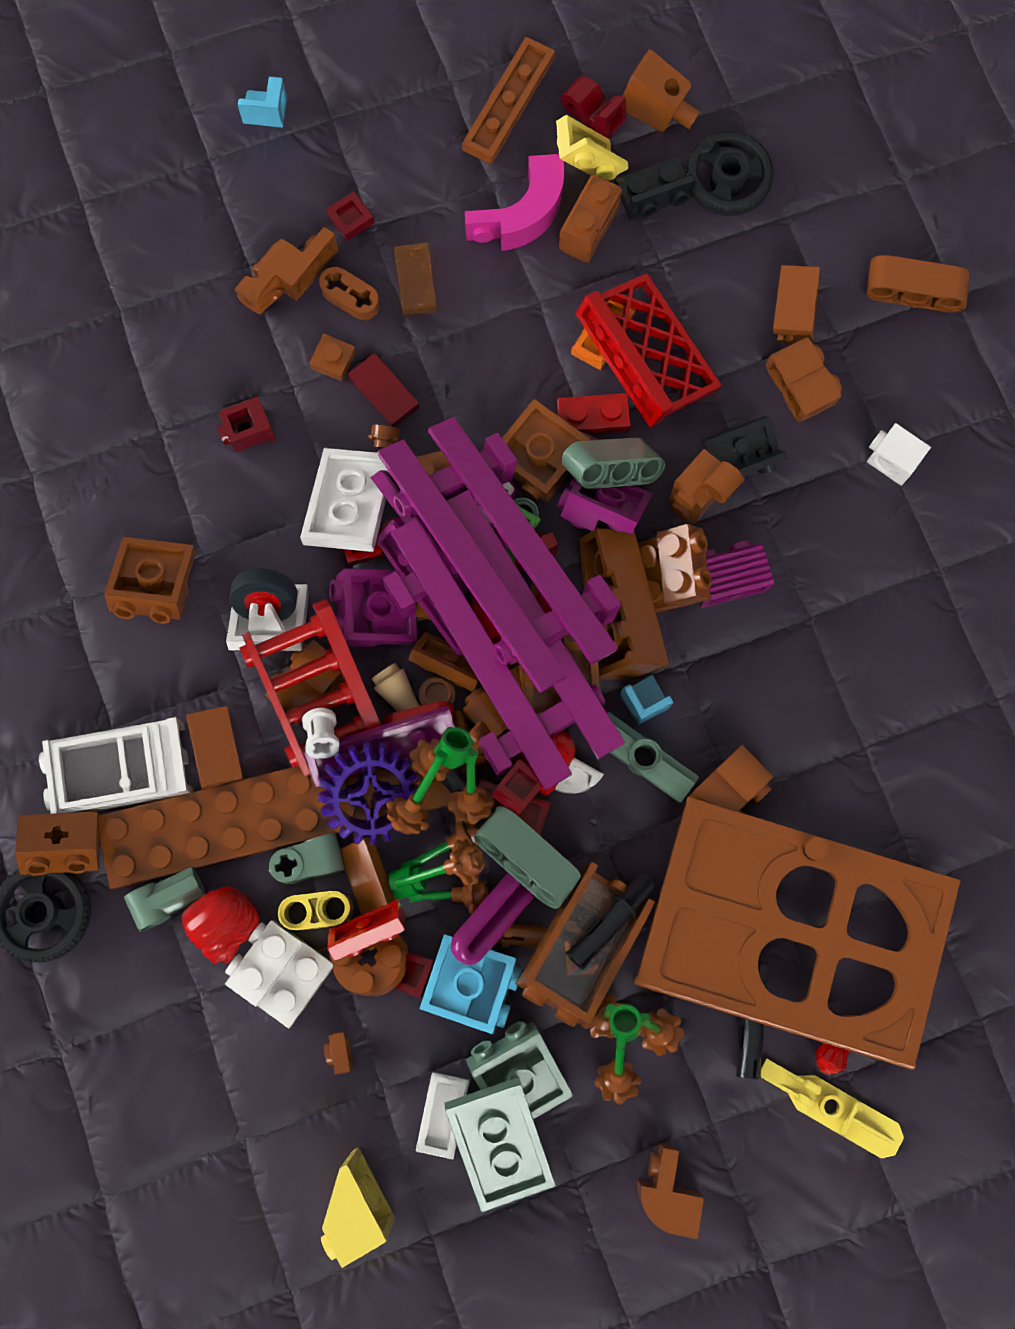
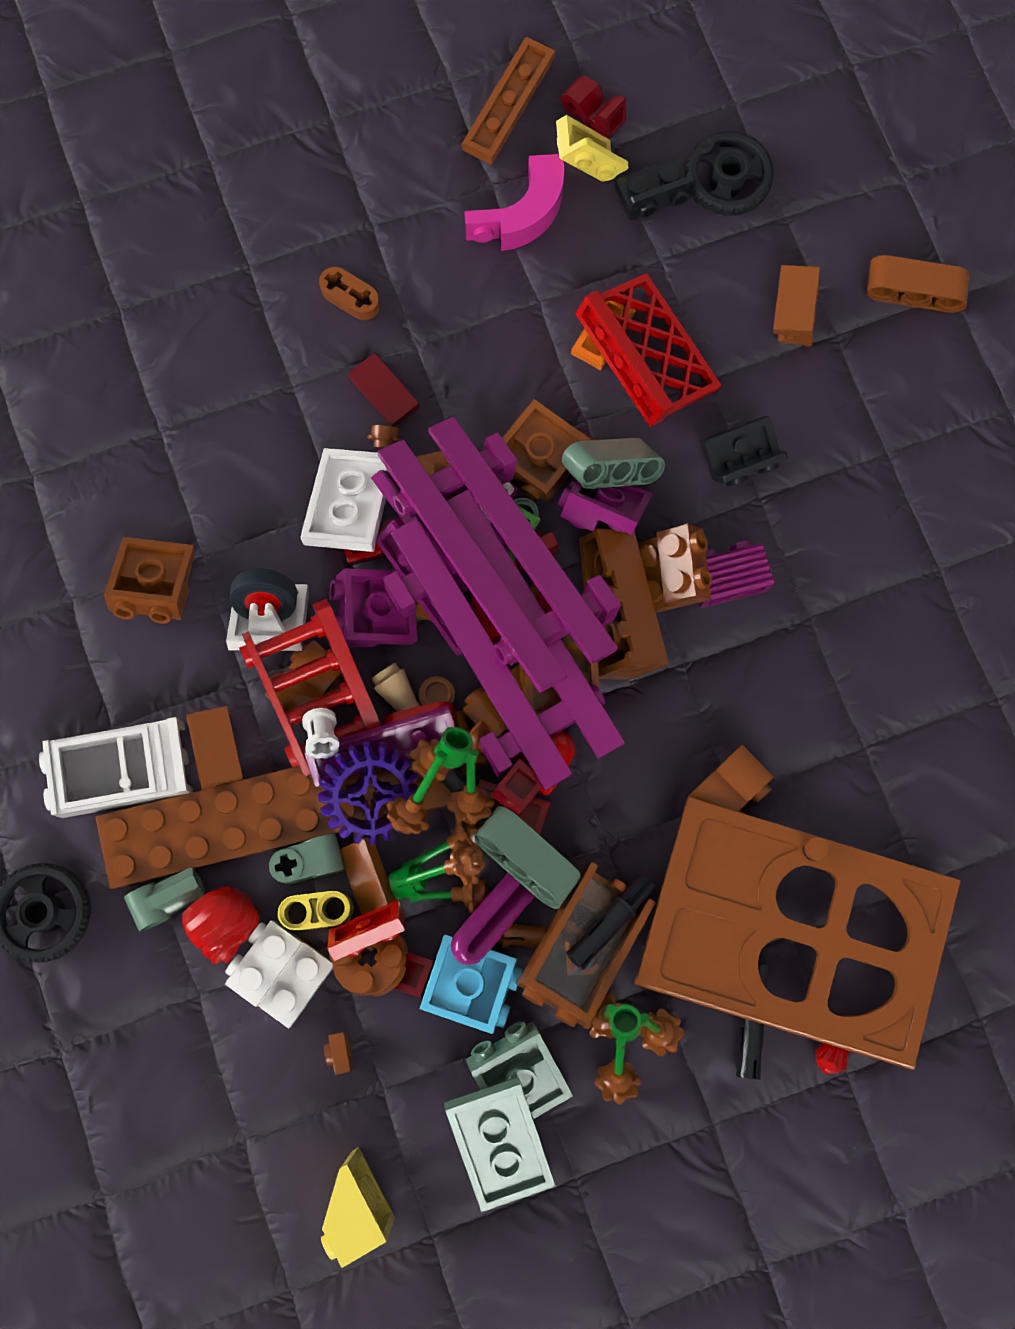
dark orange brick [15,812,100,876] -> none
dark red brick [217,396,276,453] -> none
dark orange plate [234,227,339,315] -> none
medium azure panel [238,77,287,128] -> none
dark orange plate [309,333,356,382] -> none
dark red plate [326,191,374,242] -> none
clear orange tile [394,242,437,315] -> none
dark orange plate [408,631,480,692] -> none
white tile [416,1072,470,1159] -> none
white tile [554,757,604,794] -> none
red plate [557,393,631,434] -> none
dark orange brick [559,175,622,263] -> none
sand green piece [607,712,699,803] -> none
medium azure panel [620,675,674,726] -> none
dark orange torso [622,48,700,132] -> none
dark orange brick [637,1143,704,1239] -> none
dark orange hinge [667,449,744,525] -> none
light yellow piece [761,1058,904,1159] -> none
dark orange brick [765,337,842,423] -> none
white brick [867,423,931,486] -> none

